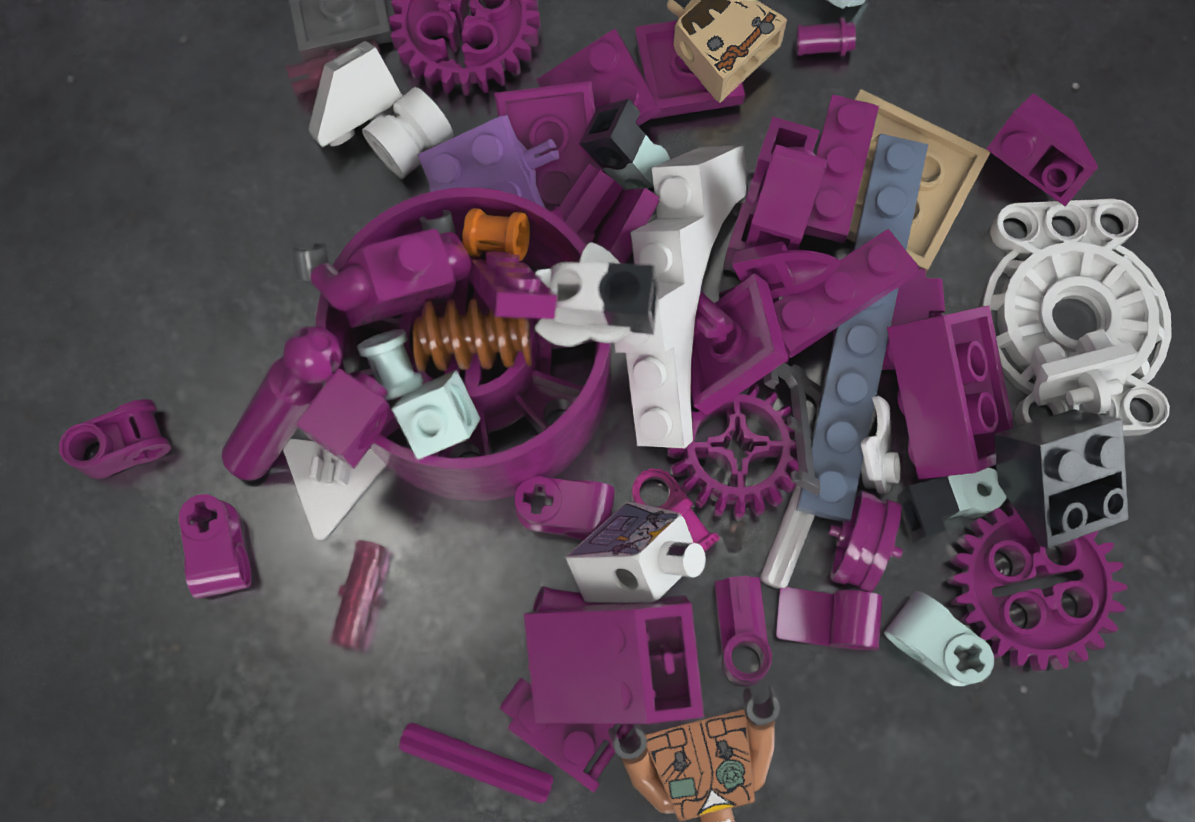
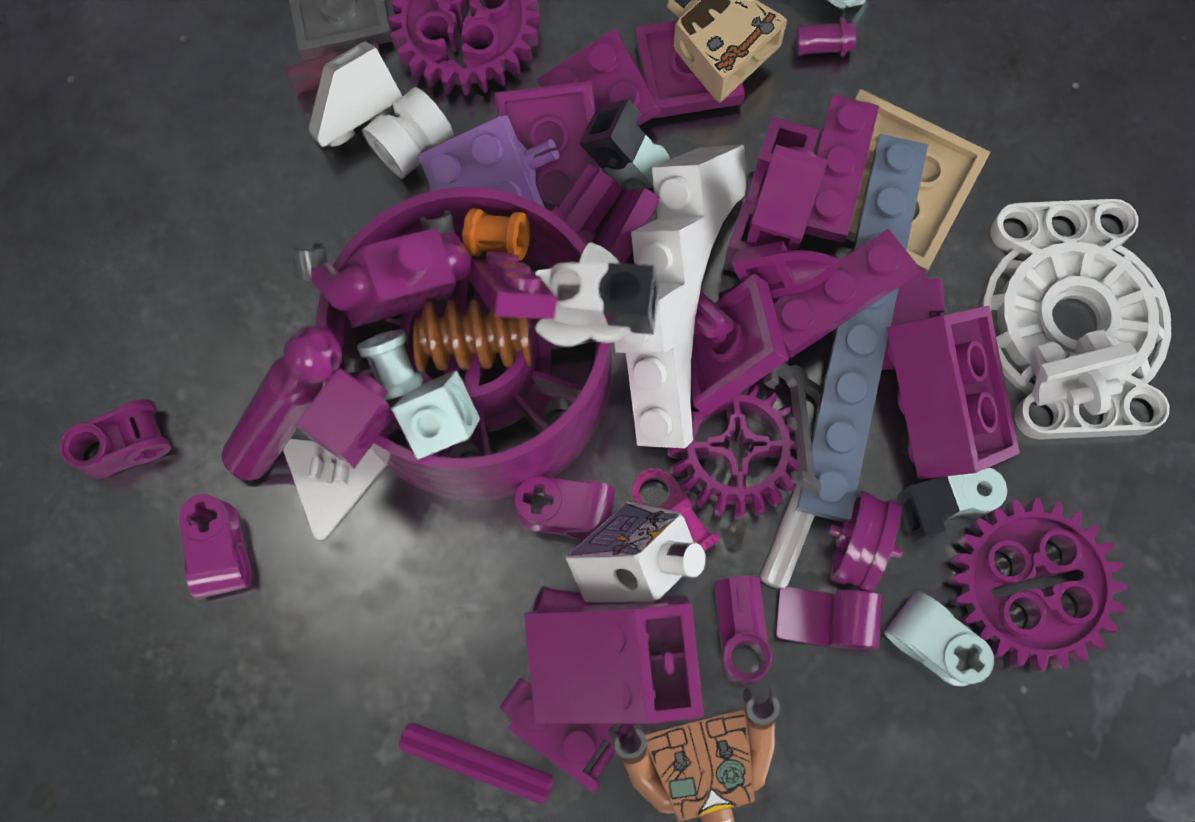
clear pink pin [328,540,389,651] -> none
white plate [861,396,901,494] -> none
magenta slope [987,93,1098,207] -> none
black slope [994,409,1128,549] -> none

